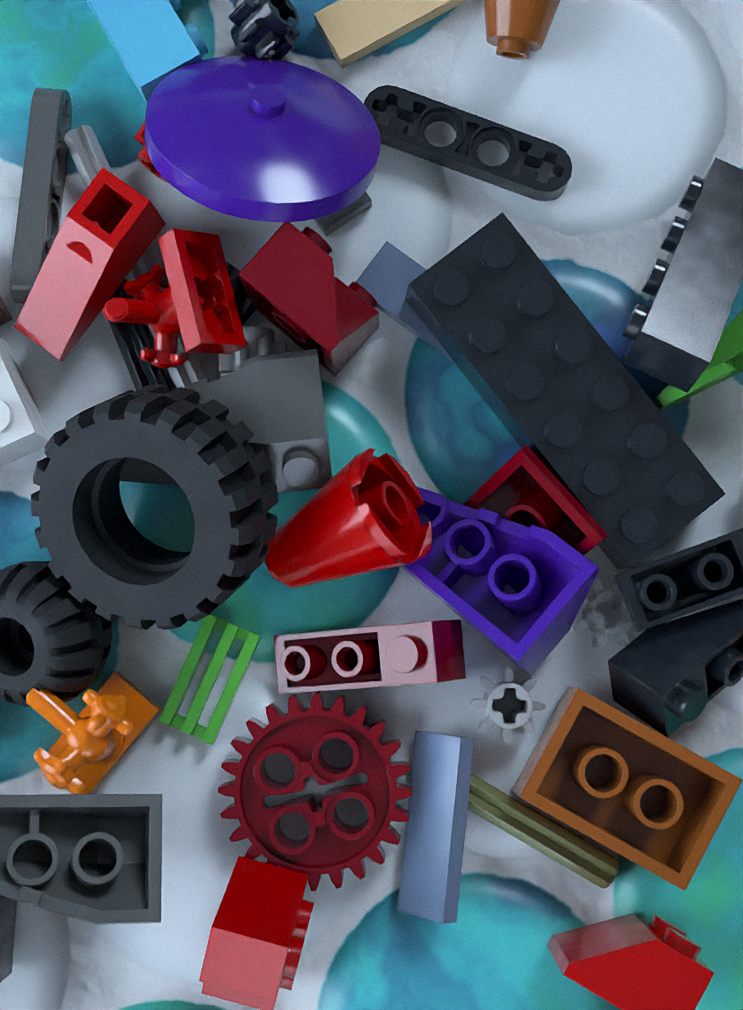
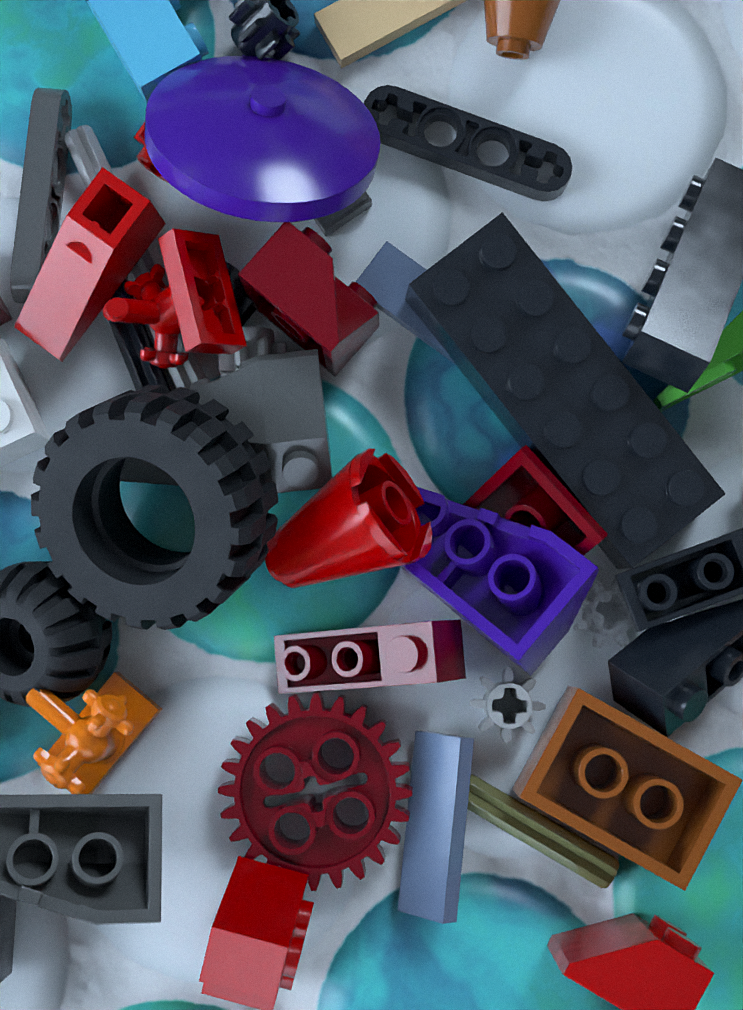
bright green tile [159,614,262,745] -> none

